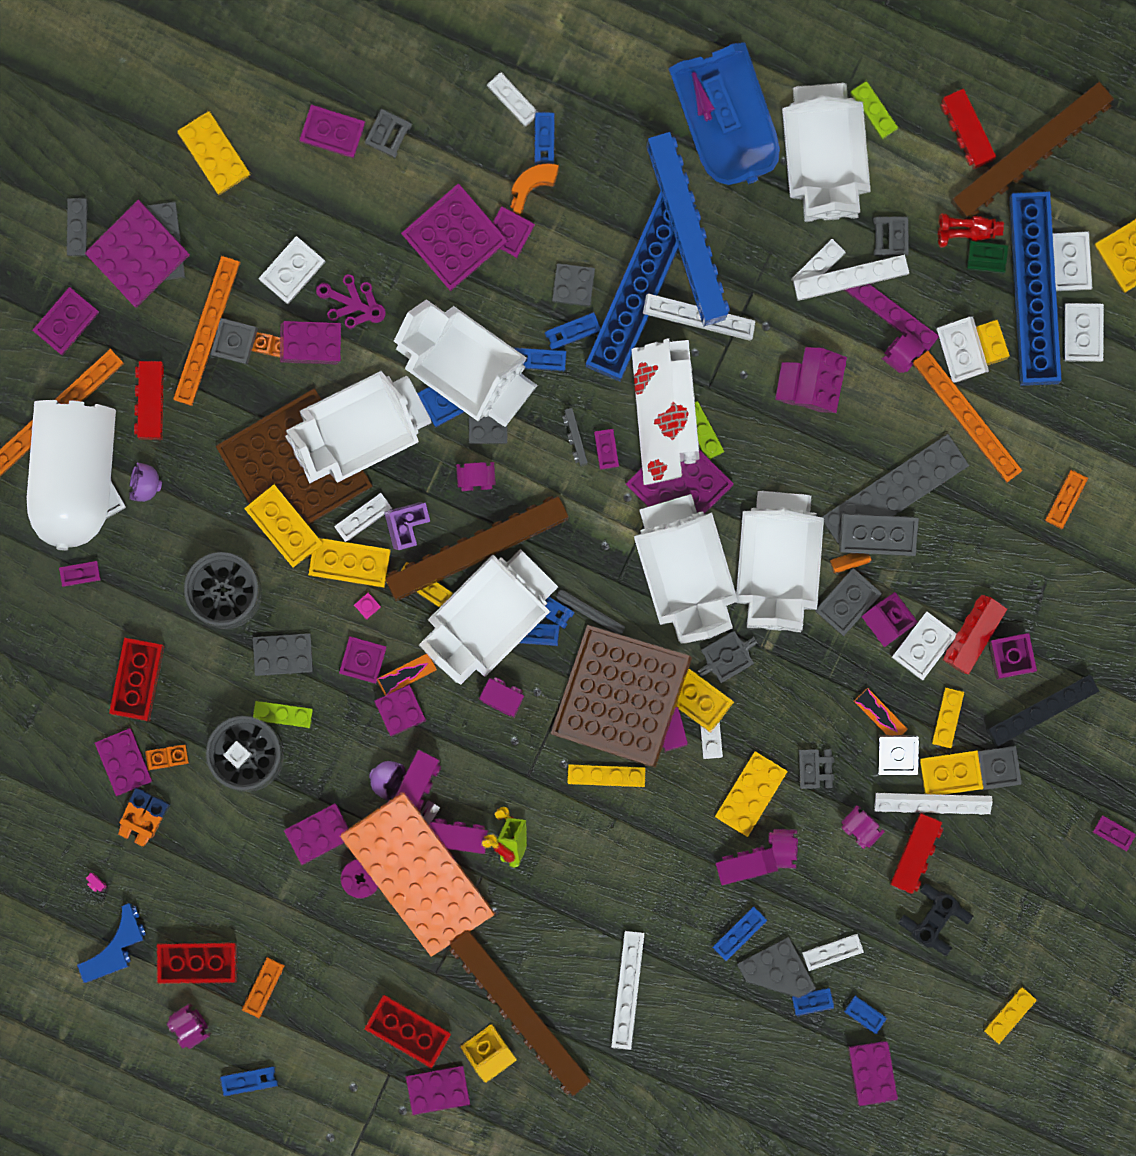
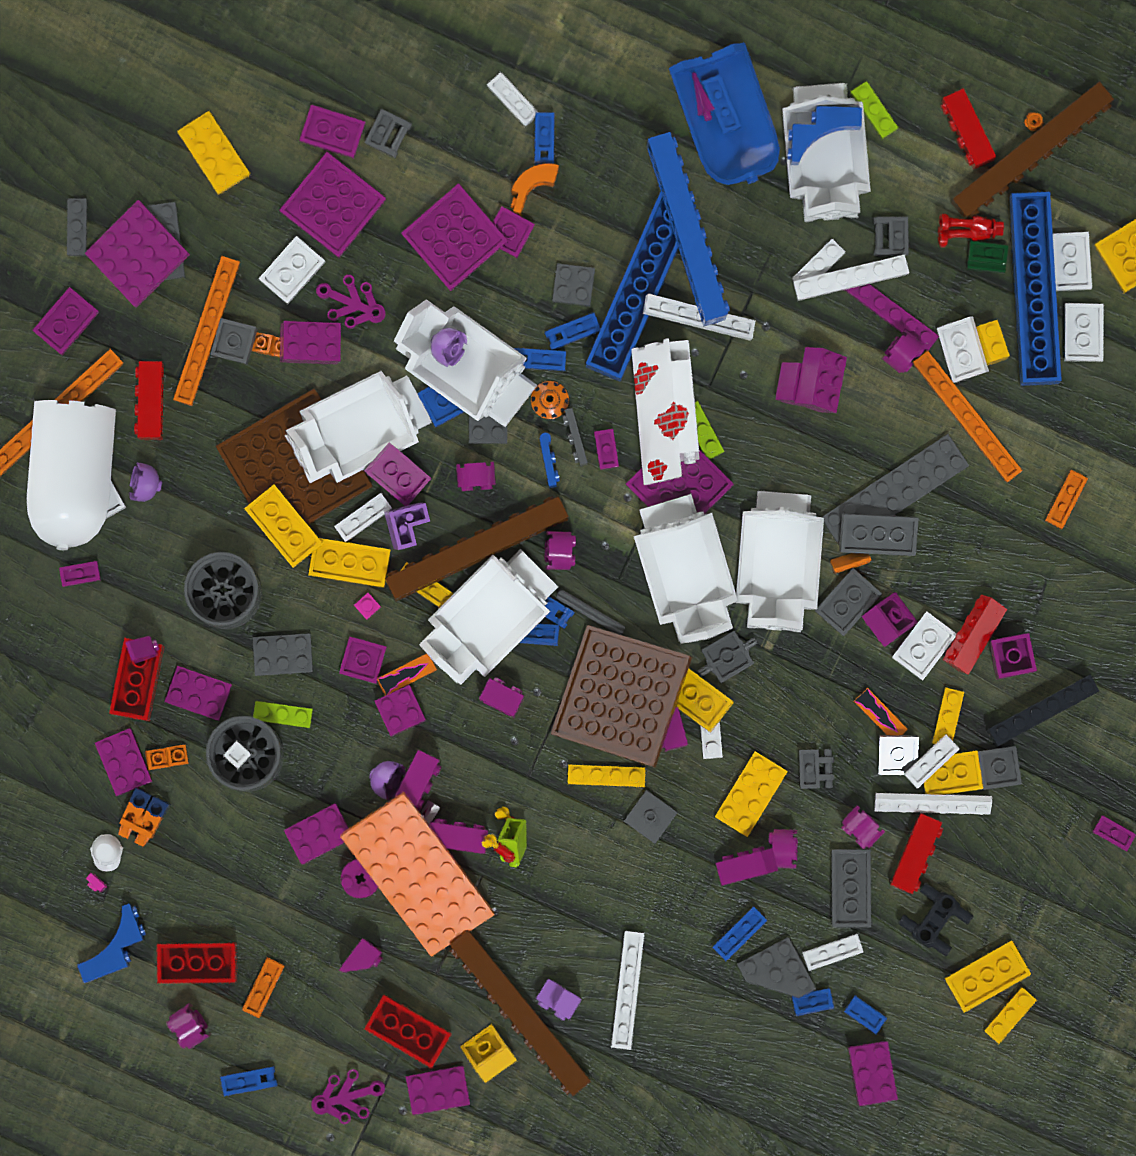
none -> white hat [90,834,123,871]
none -> magenta slope [125,636,160,663]
none -> magenta plate [165,666,232,721]
none -> magenta plate [279,152,386,258]
none -> magenta plant [311,1069,385,1124]
none -> magenta slope [339,938,383,972]
none -> magenta plate [364,442,431,506]
none -> medium lavender cylinder [431,328,467,367]
none -> orange dish [531,381,569,419]
none -> medium lavender brick [536,978,582,1020]
none -> blue plate [540,433,560,488]
none -> magenta brick [544,531,576,570]
none -> dark grey plate [624,790,677,844]
none -> blue arch [787,106,862,166]
none -> dark grey plate [831,850,871,927]
none -> white tile [904,734,959,788]
none -> yellow plate [944,940,1031,1013]
none -> orange plate [1025,113,1043,131]

